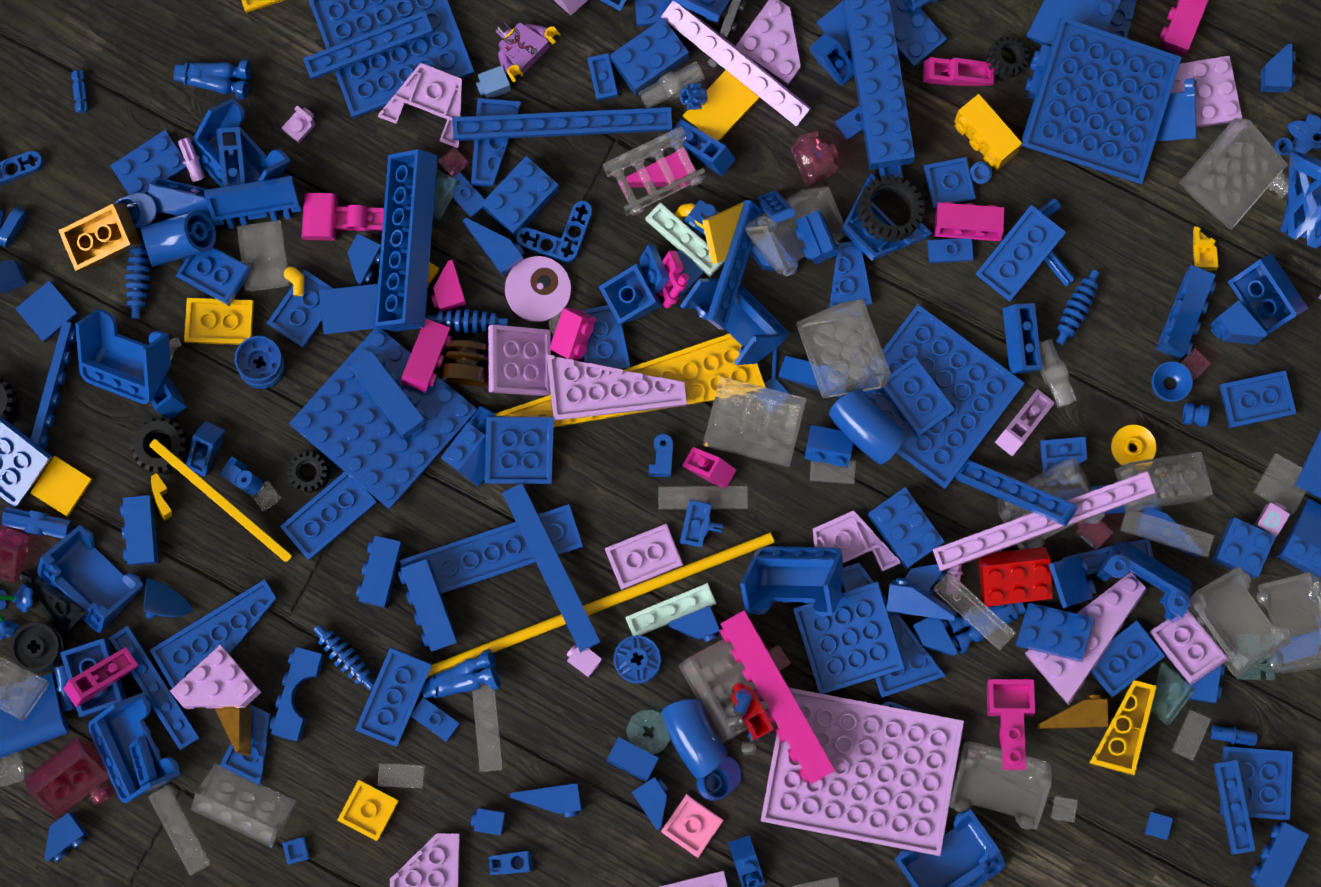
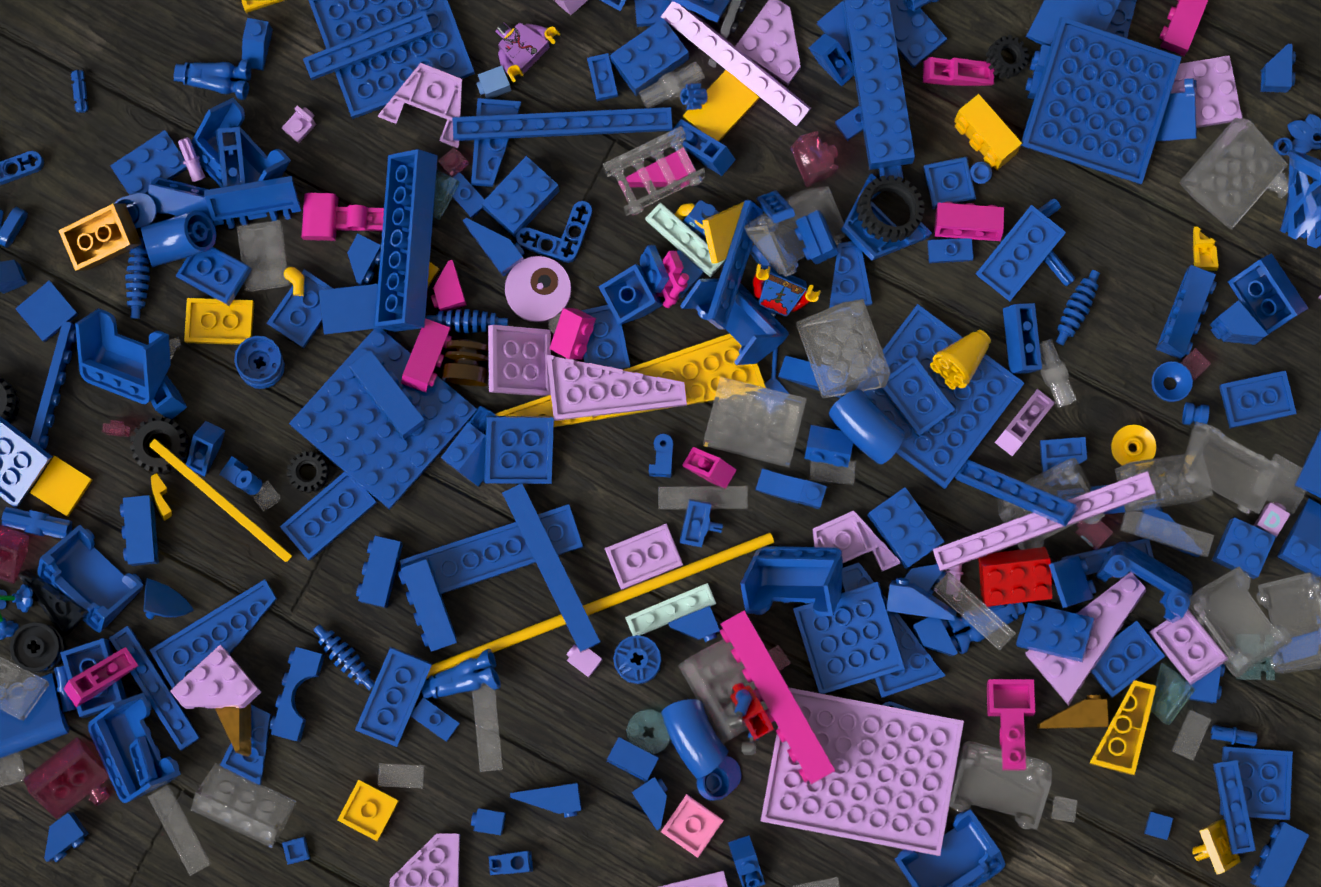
none -> clear pink plate [102,420,130,437]
none -> blue slope [242,18,273,71]
none -> torso [753,264,821,317]
none -> blue slope [755,469,827,509]
none -> yellow cone [930,330,991,390]
none -> clear windscreen [1180,422,1284,515]
none -> yellow tile [1193,819,1241,874]

